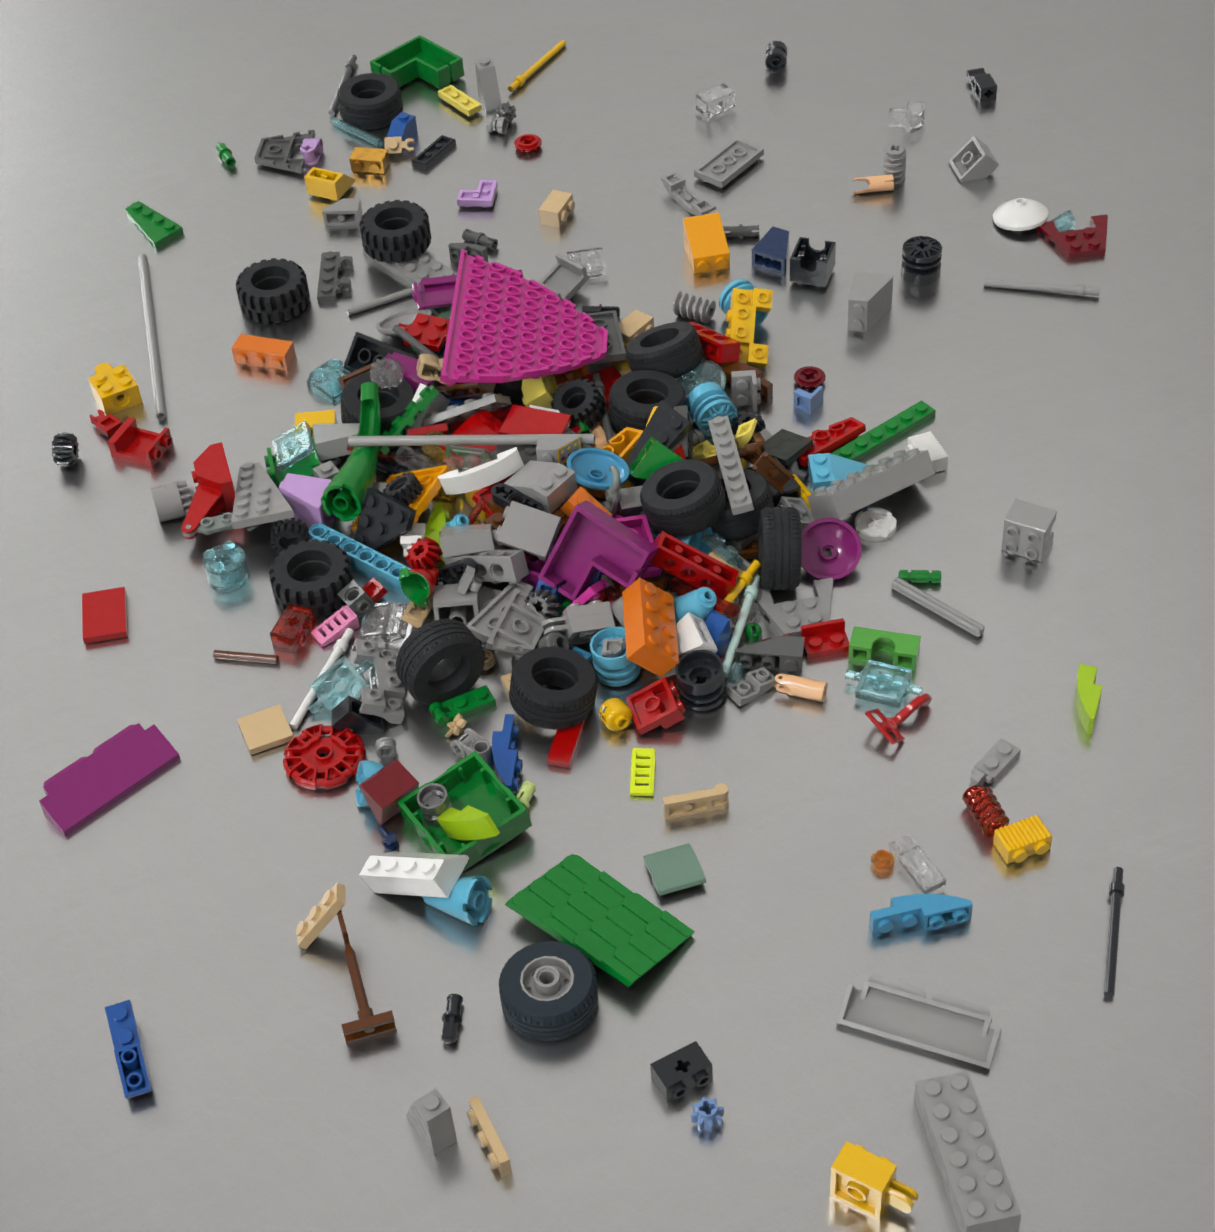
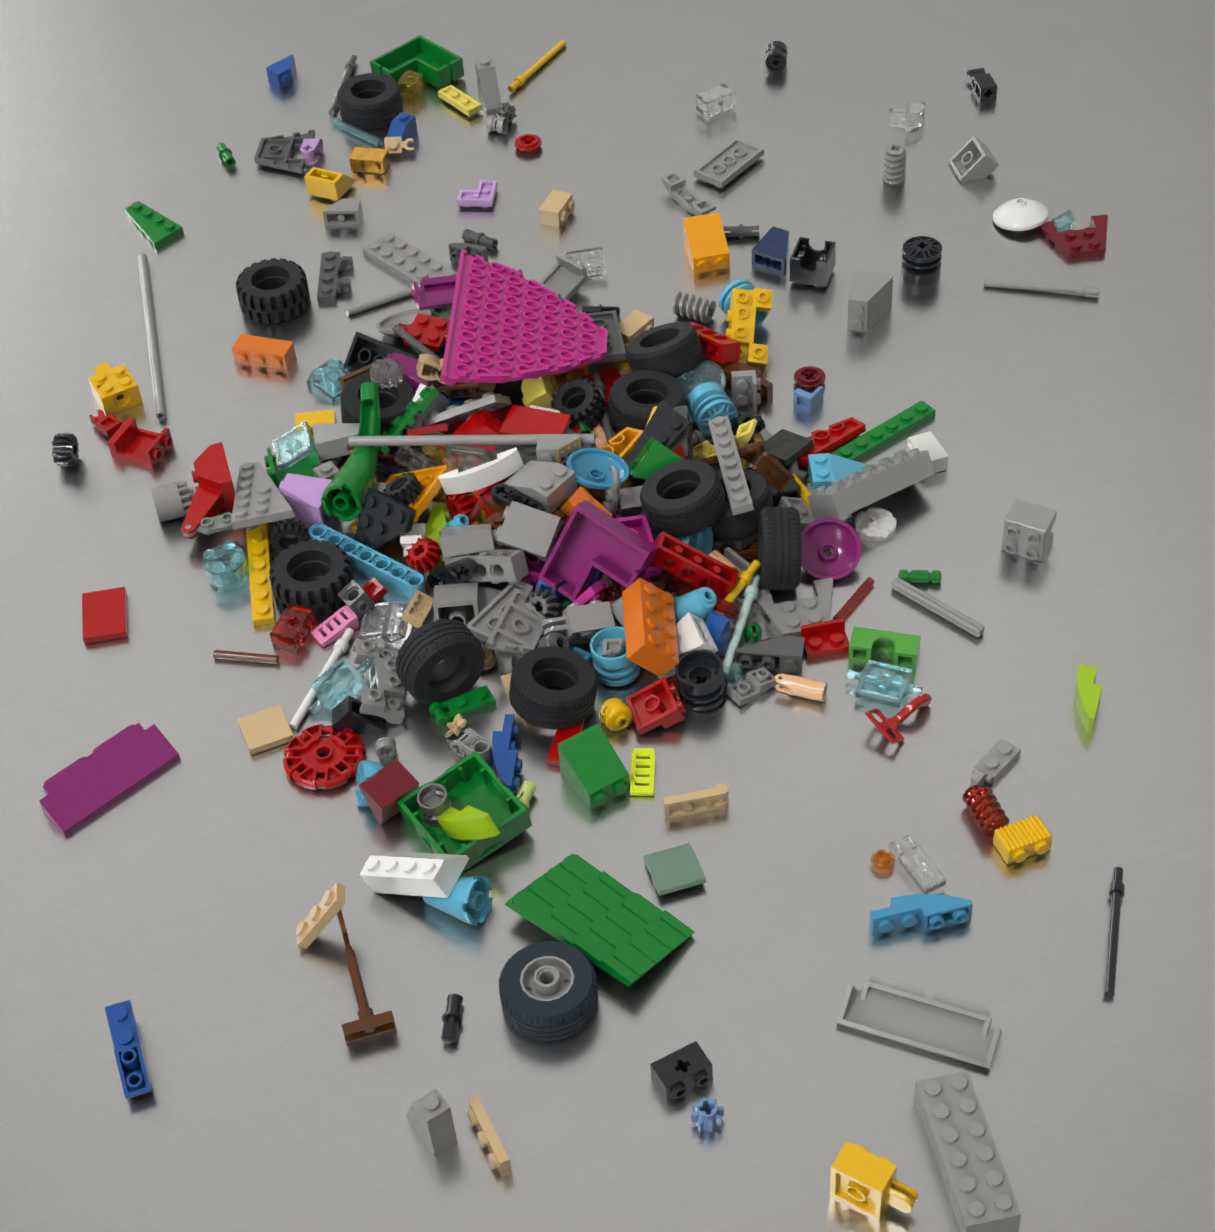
black tyre [359,200,431,264] -> none
dark blue hand [377,824,399,851] -> none
green hat [399,566,440,607] -> none
black tile [412,135,456,170] -> none
light grey tile [457,565,482,595] -> none
clear light blue plate [701,532,744,567] -> none
light nougat piece [852,174,894,194] -> none
none -> yellow plate [246,523,275,627]
none -> blue slope [266,55,296,89]
none -> clear yellow brick [398,70,424,99]
none -> red gear [446,492,479,522]
none -> green slope [558,724,630,810]
none -> clear red piece [833,577,874,620]

